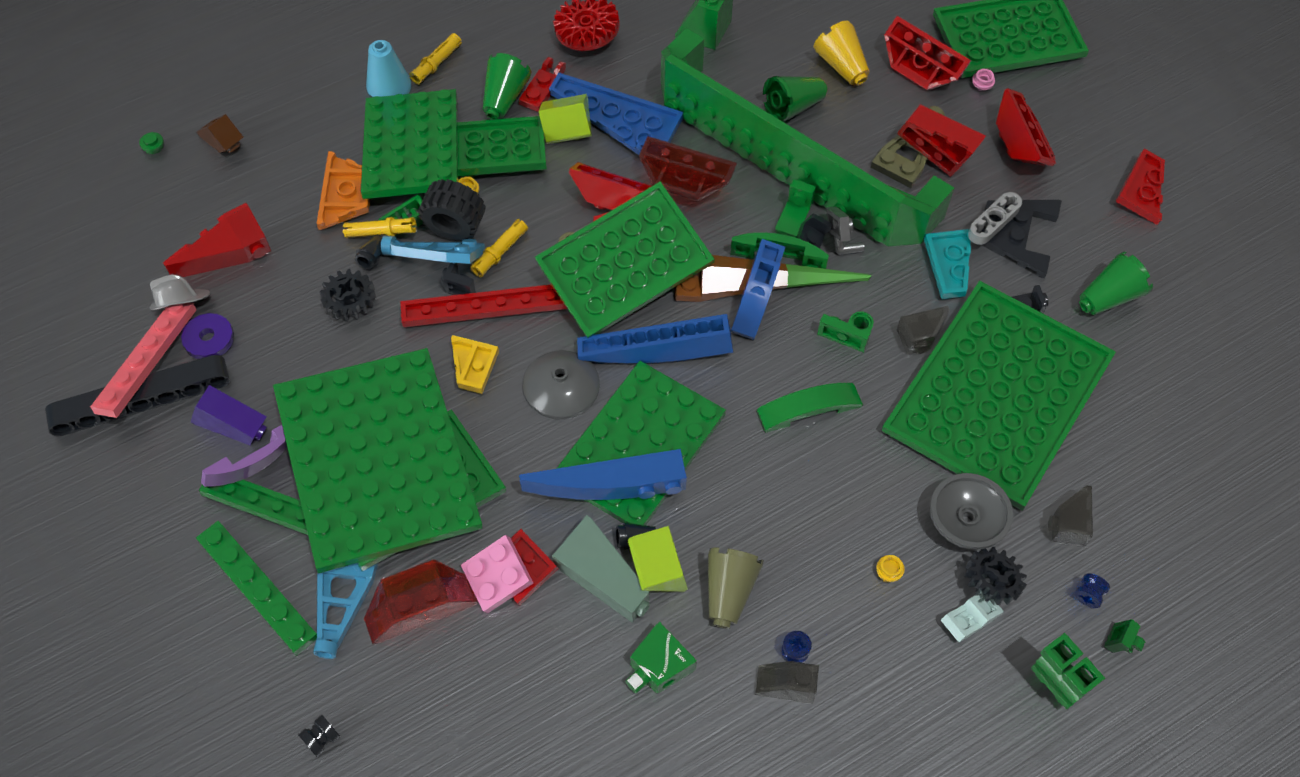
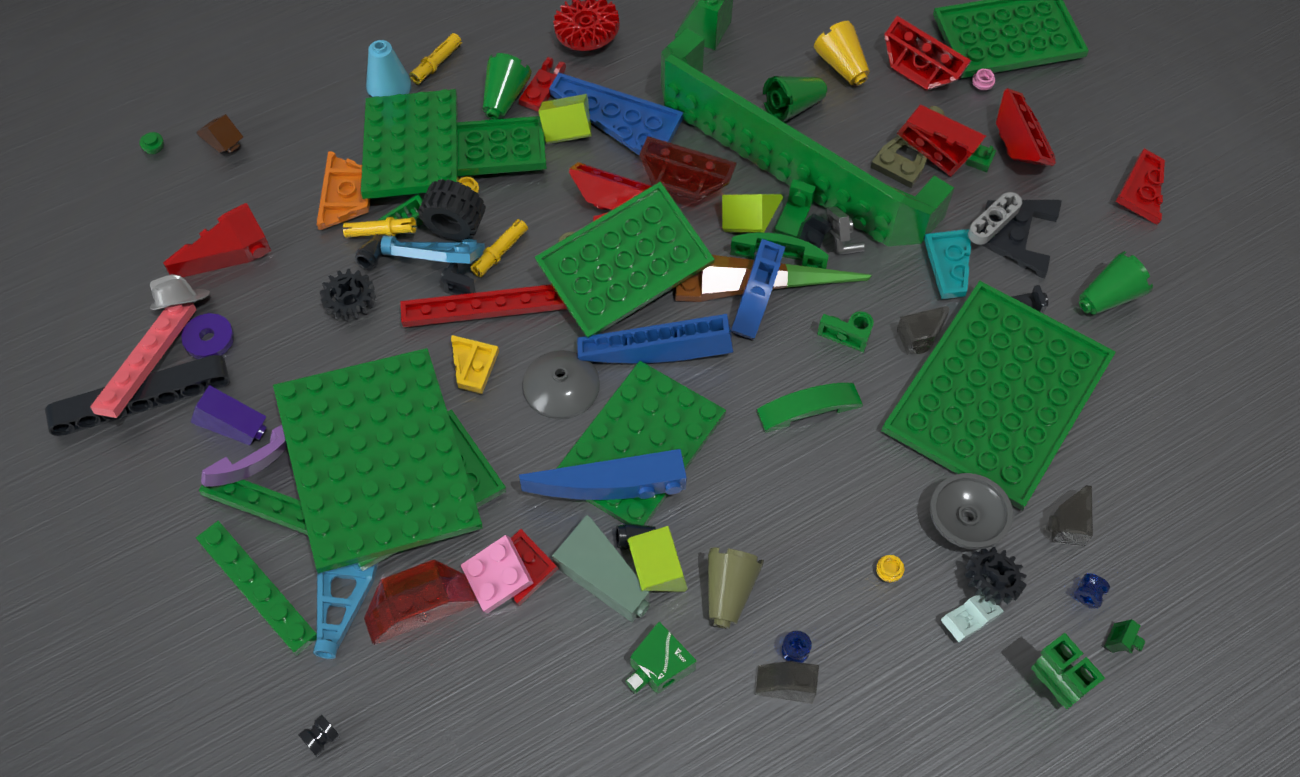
none -> lime slope [722,194,783,233]
none -> green tile [965,144,997,172]

